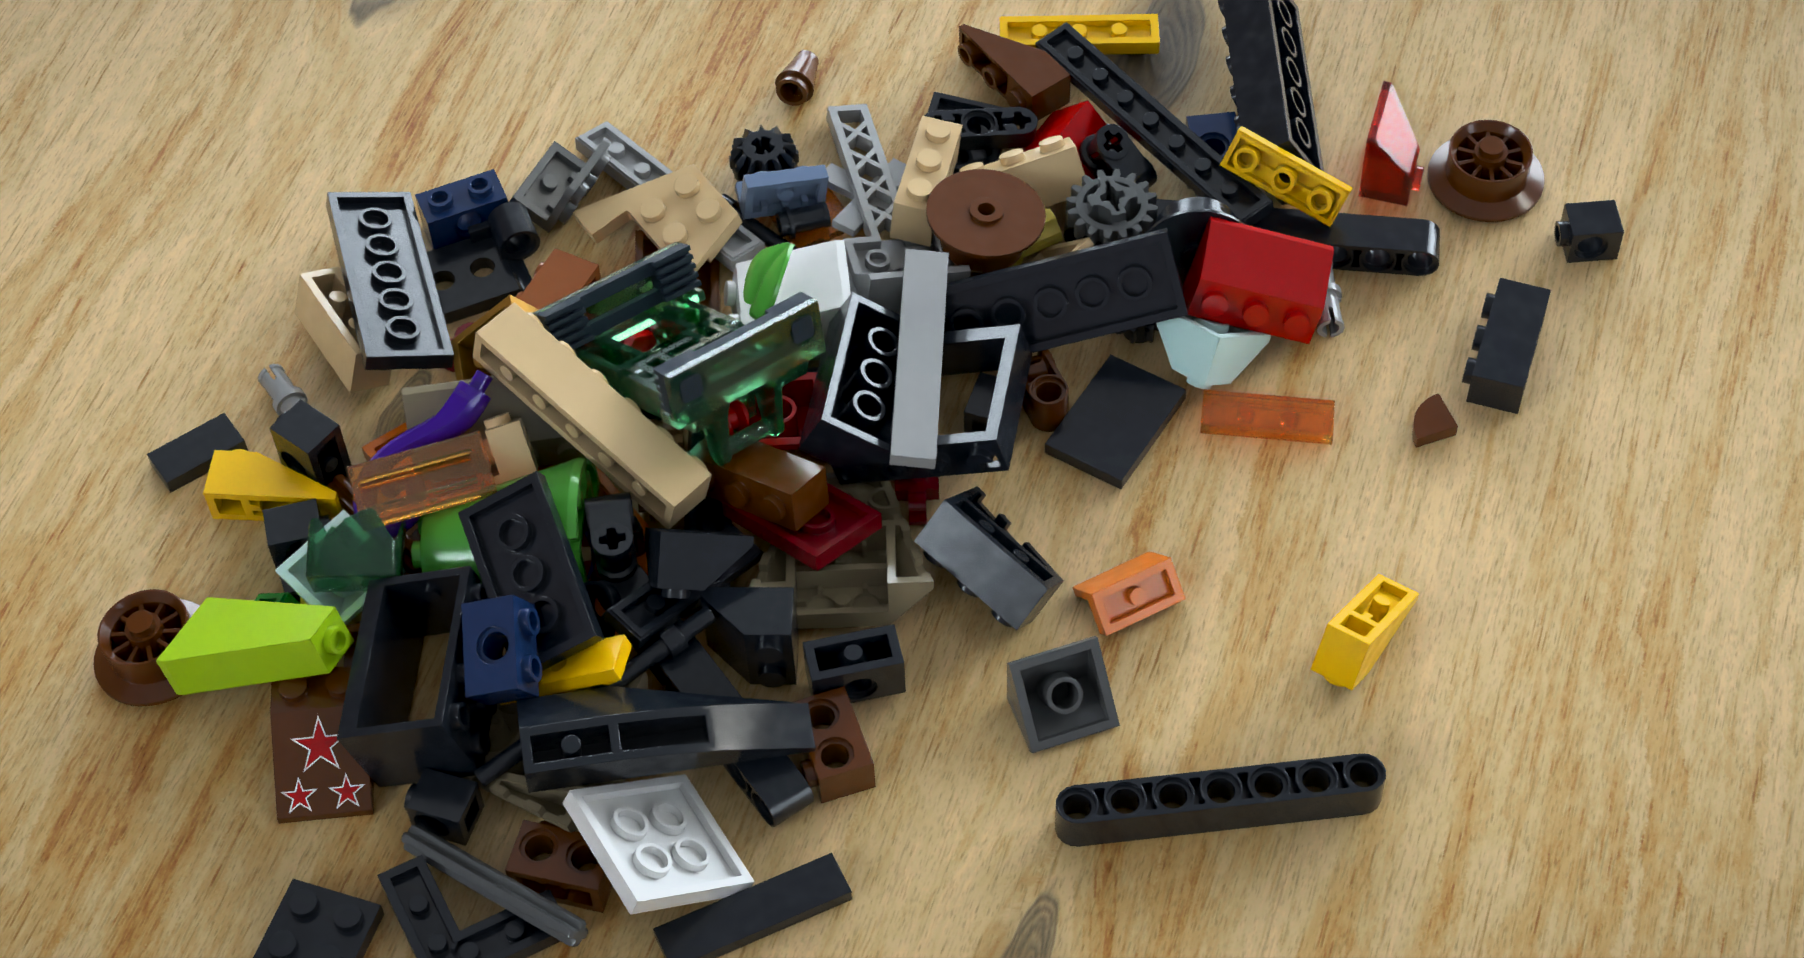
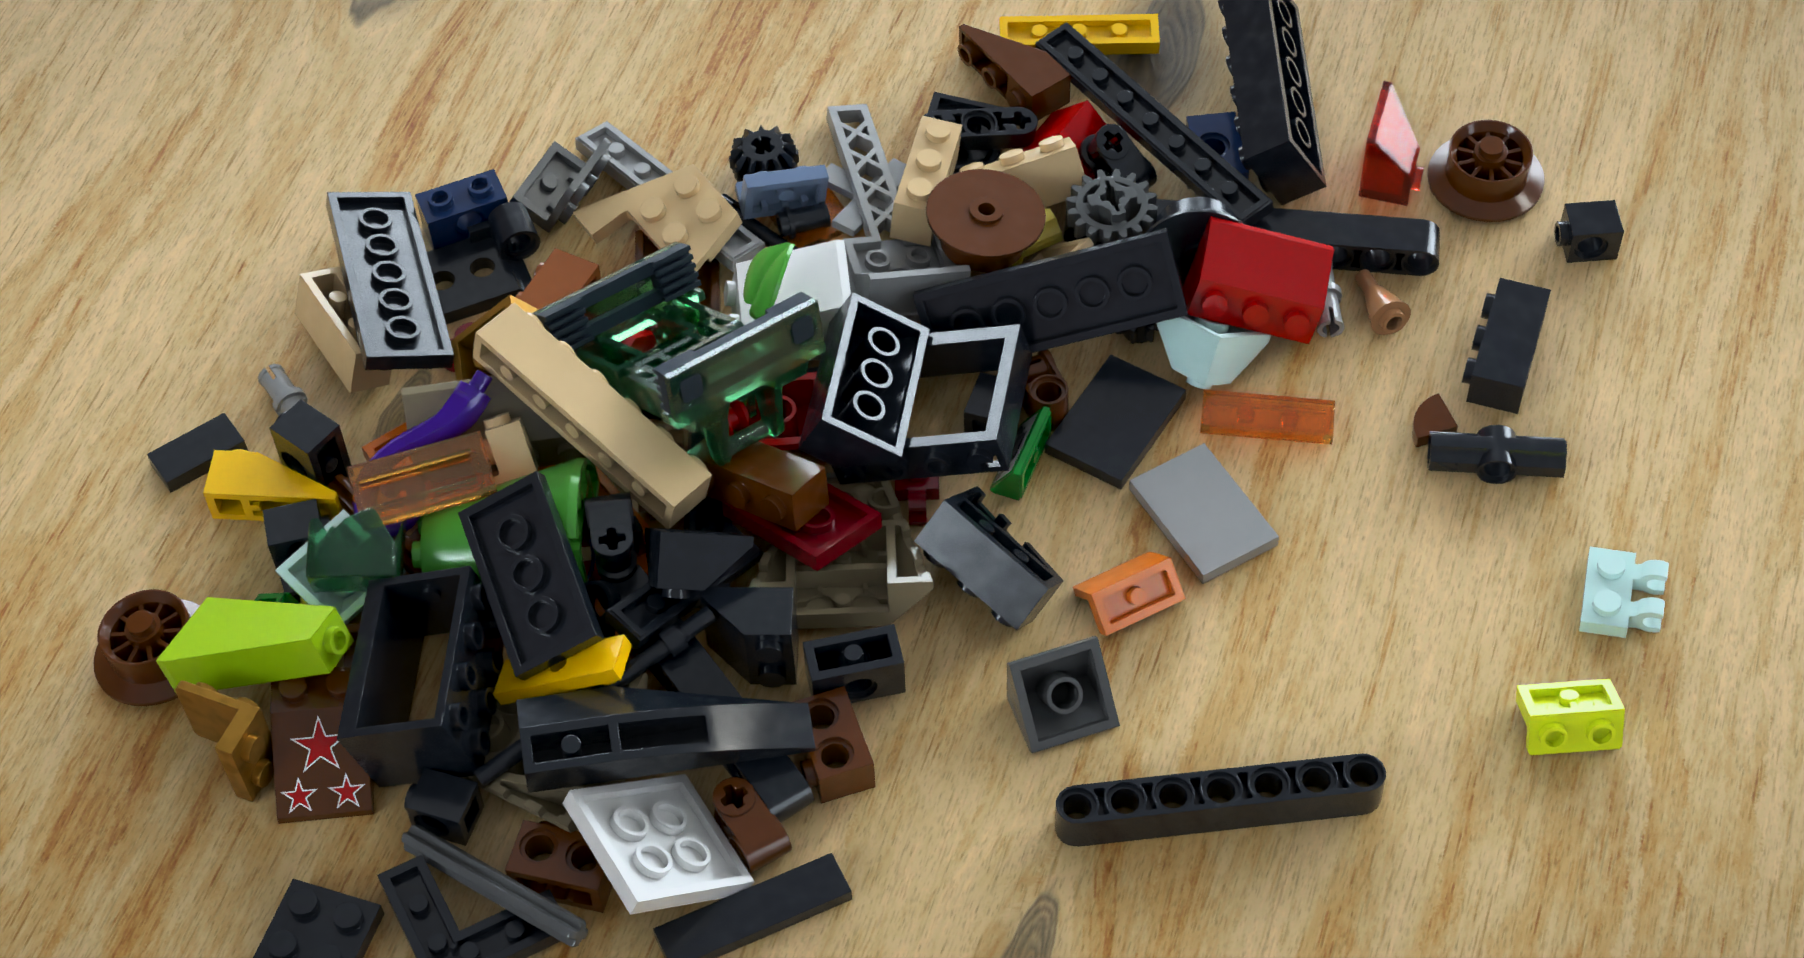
dark blue brick [461,595,542,706] -> none
reddish brown cone [775,50,819,106] -> none
light grey tile [889,248,949,469] -> none
yellow tile [1220,126,1352,227] -> none
yellow slope [1310,574,1419,690] -> none
none -> pearl gold bracket [175,681,274,802]
none -> reddish brown piece [713,777,792,874]
none -> green slope [990,406,1051,501]
none -> light grey tile [1129,443,1279,584]
none -> medium nougat cone [1355,269,1411,335]
none -> black piece [1427,425,1567,484]
none -> neon yellow bracket [1516,679,1625,755]
none -> light aqua plate [1579,547,1669,638]

